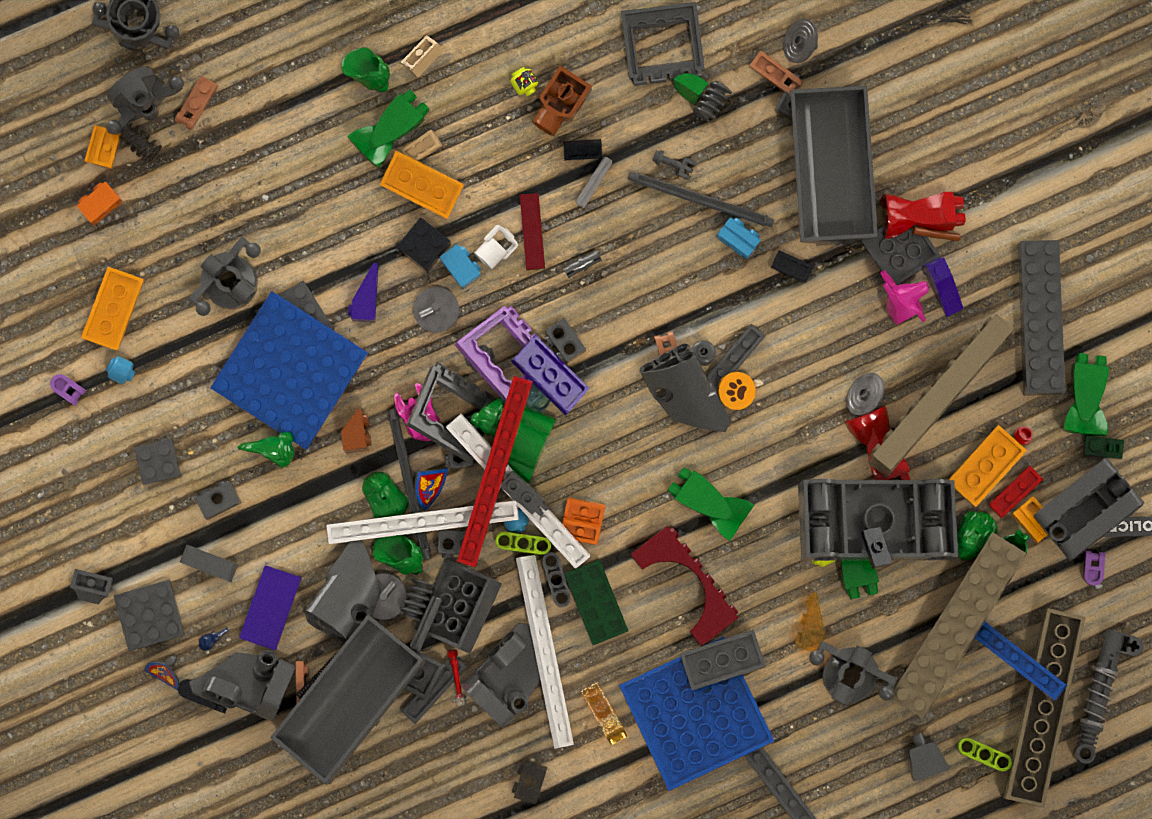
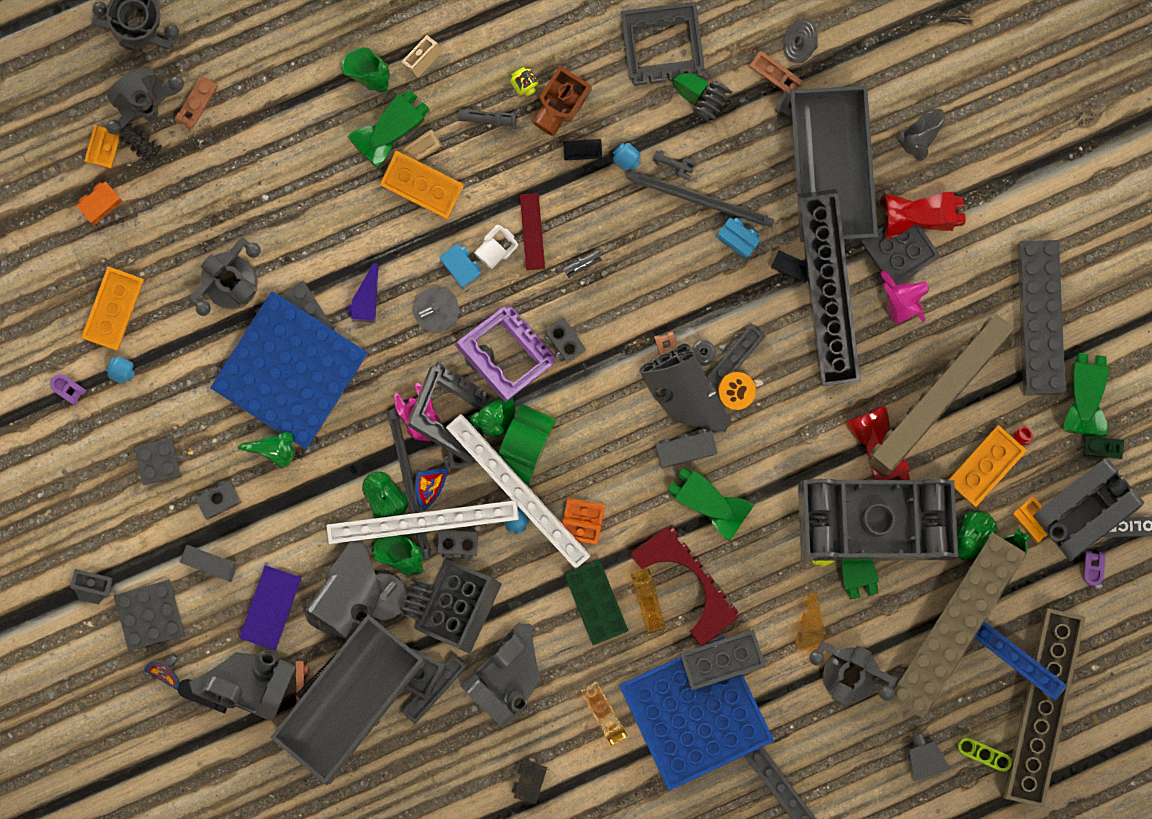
dark blue piece [199,627,229,651] -> none
dark orange slope [341,409,372,454] -> none
black brick [397,217,451,274] -> none
dark grey axle [410,595,442,651] -> none
red piece [447,649,469,706] -> none
red plate [457,376,533,567] -> none
lime beam [495,532,551,555] -> none
dark grey hinge [501,470,549,516] -> none
tile [511,335,590,415] -> none
white plate [516,555,574,749] -> none
clear light blue hair [525,384,550,412] -> none
dark grey beam [542,552,571,608] -> none
light grey axle [576,157,612,208] -> none
flat silver shield [847,373,885,416] -> none
black plate [861,527,892,569] -> none
dark orange piece [912,227,960,241] -> none
dark purple slope [922,257,964,317] -> none
red tile [988,466,1043,519] -> none
dark grey piece [1073,629,1143,764] -> none
none -> dark grey pin [458,109,517,129]
none -> dark azure head [612,143,641,171]
none -> clear yellow slope [631,569,666,634]
none -> dark grey brick [656,429,718,469]
none -> black brick [797,189,861,387]
none -> dark grey hair [899,109,945,161]

